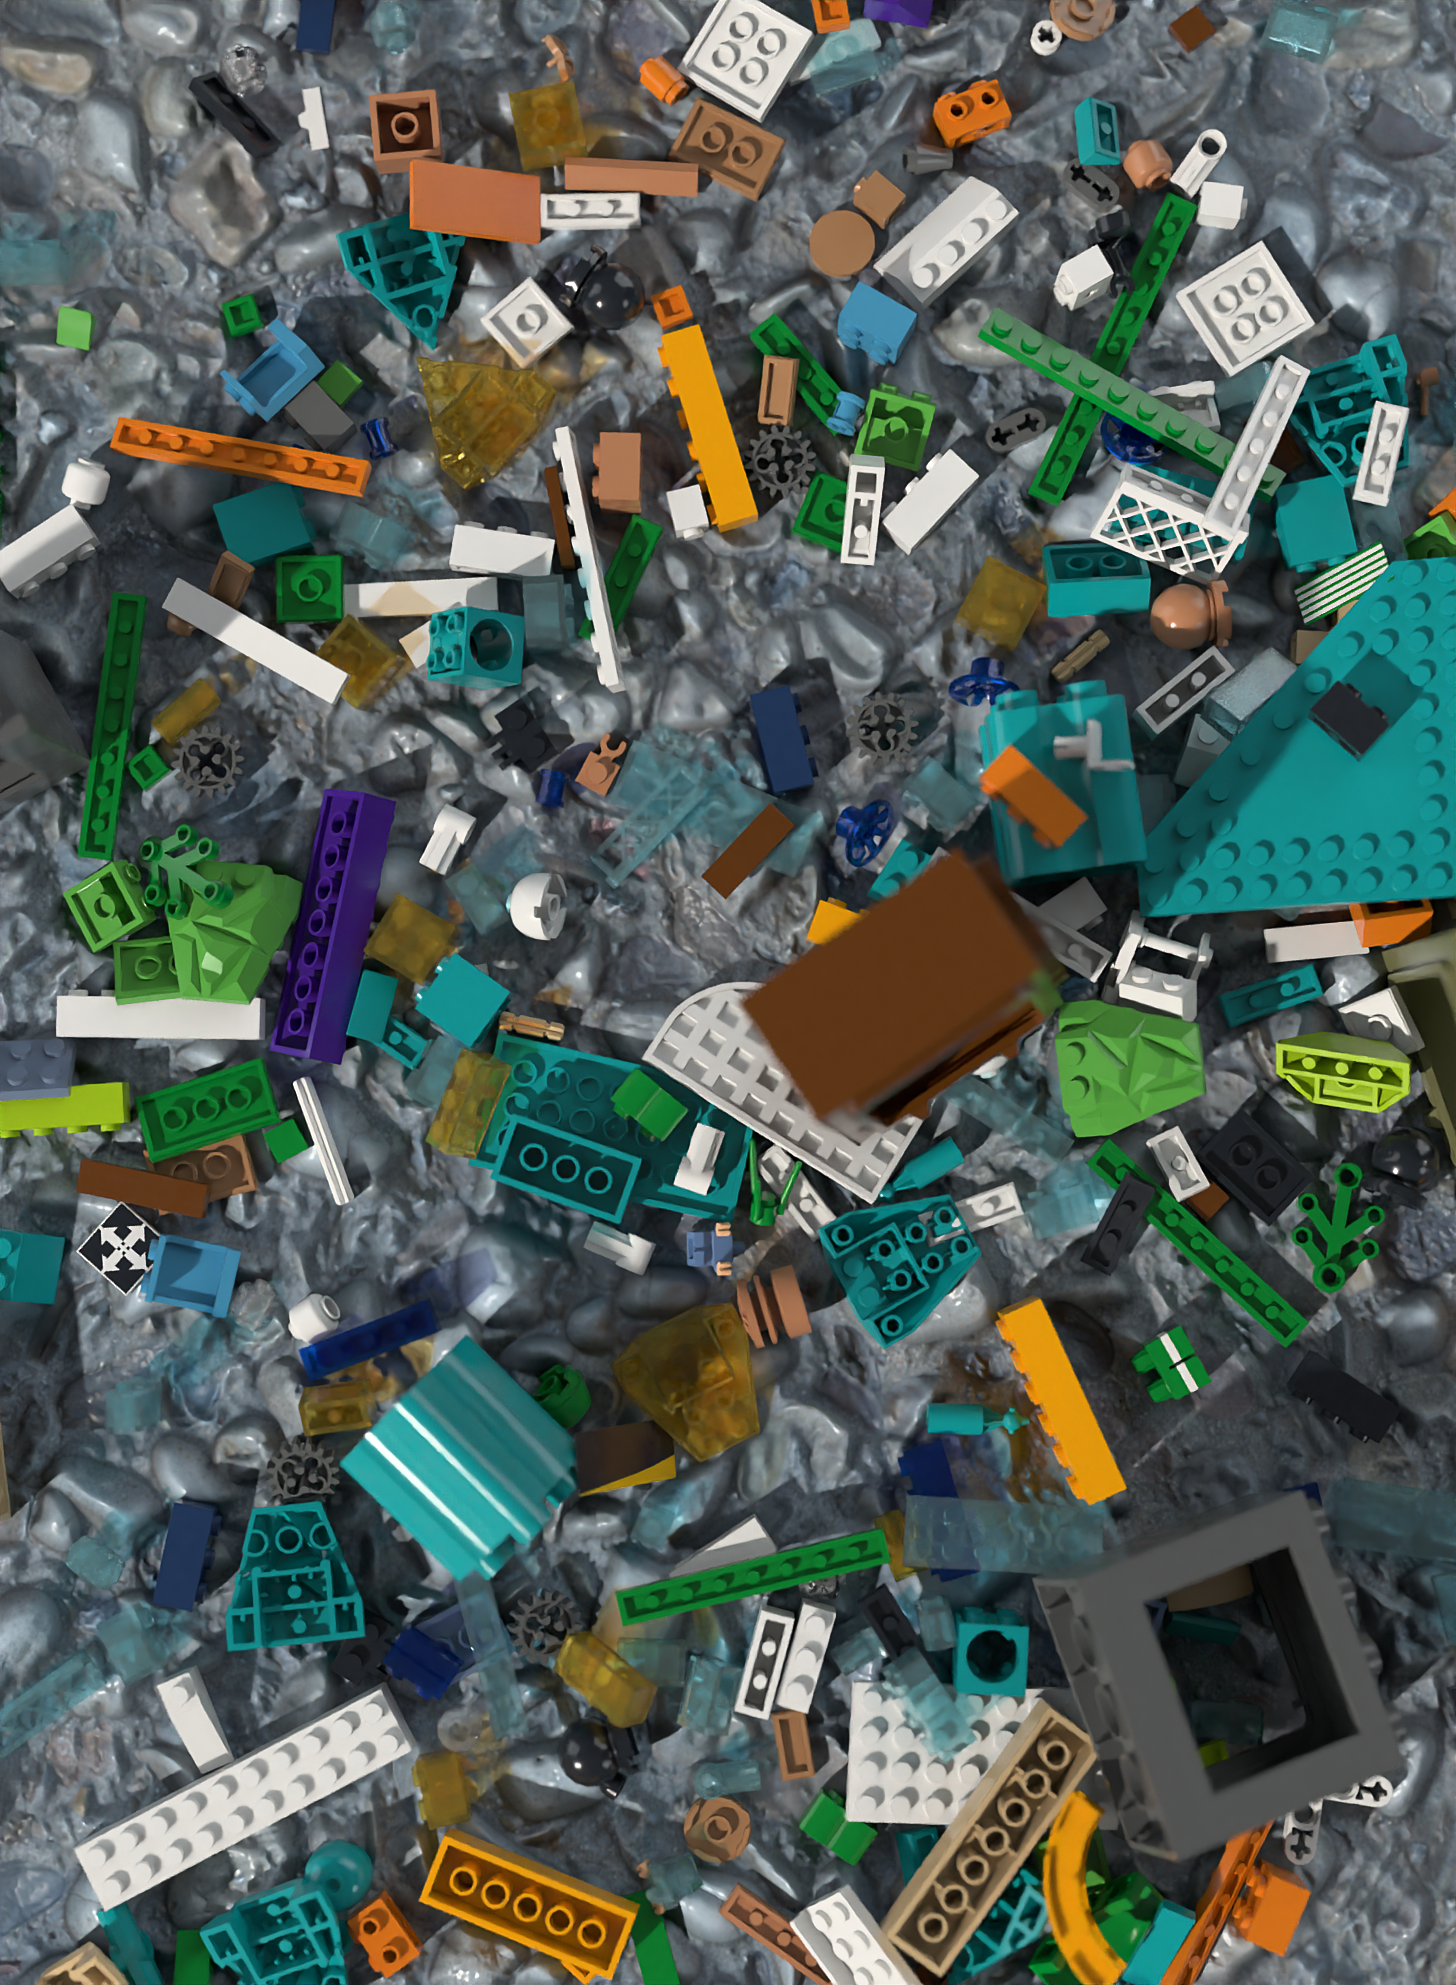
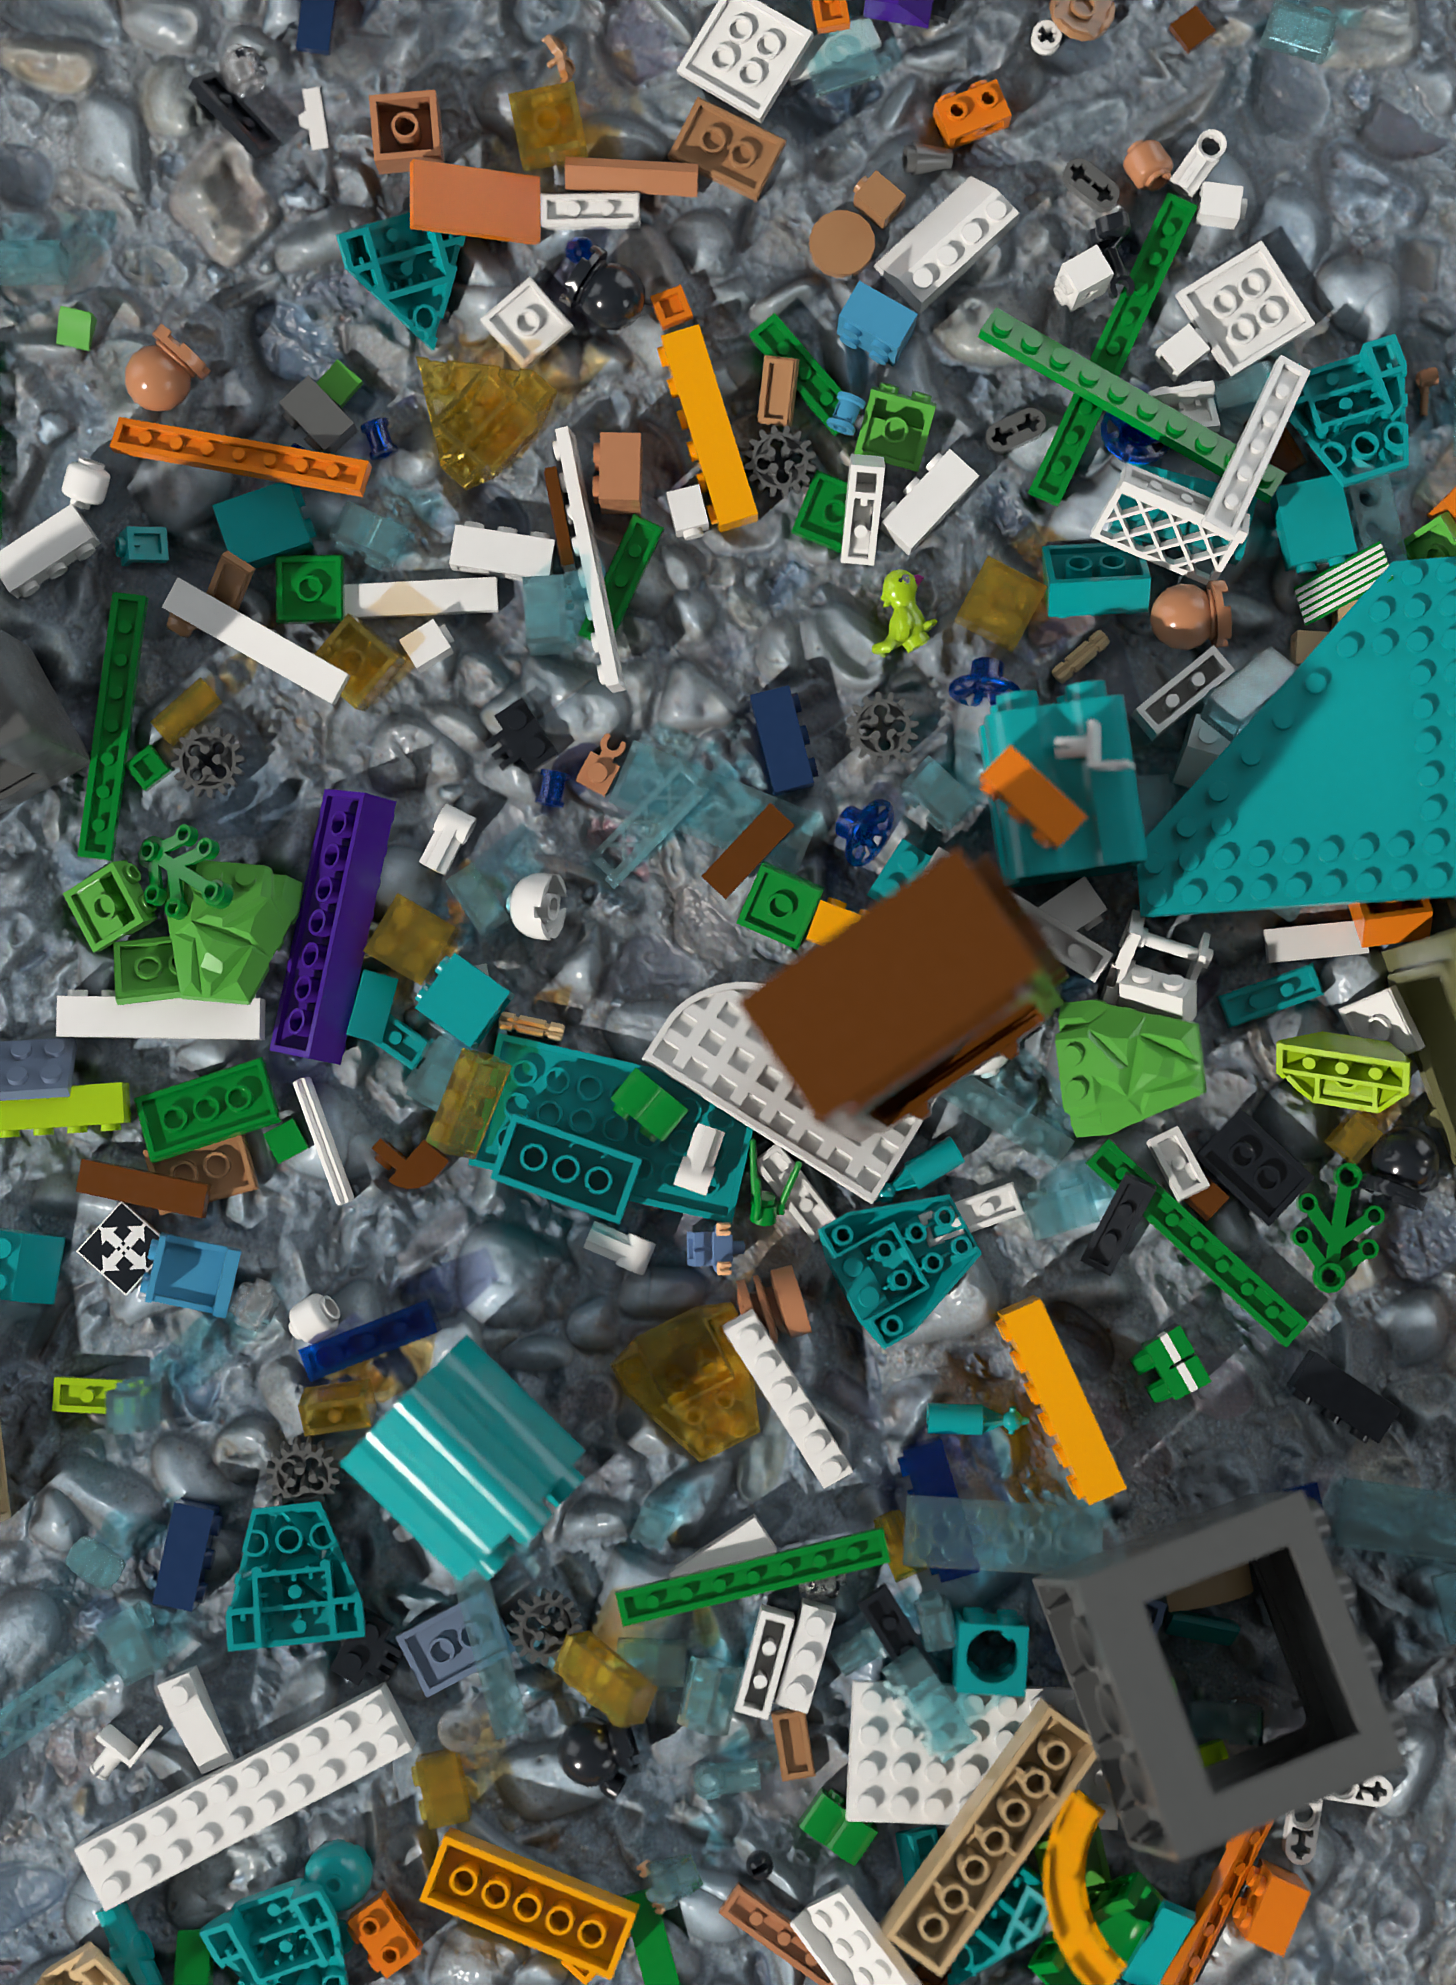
dark azure panel [219,318,325,422] -> none
green tile [221,294,265,338] -> none
clear light blue head [369,1,416,54] -> none
clear blue brick [382,1623,465,1700] -> none
teal brick [426,606,525,690] -> none
green cone [527,1364,591,1430] -> none
black sticker [575,1417,676,1496] -> none
orange brick [639,56,689,106] -> none
medium nougat tile [684,1792,752,1864] -> none
teal slope [1074,96,1121,166] -> none
black brick [1307,680,1390,762] -> none
white tile [1352,401,1410,507] -> none
none -> lime plate [52,1376,125,1415]
none -> white bracket [90,1723,163,1780]
none -> teal bracket [115,526,169,566]
none -> nougat tile [125,324,211,411]
none -> reddish brown brick [372,1138,452,1189]
none -> clear blue hinge [565,237,593,264]
none -> white plate [723,1308,853,1488]
none -> green tile [736,861,825,950]
none -> black hinge [746,1850,773,1880]
none -> lime animal [871,569,938,657]
none -> white brick [1154,323,1210,382]
none -> clear yellow brick [1324,1111,1383,1164]

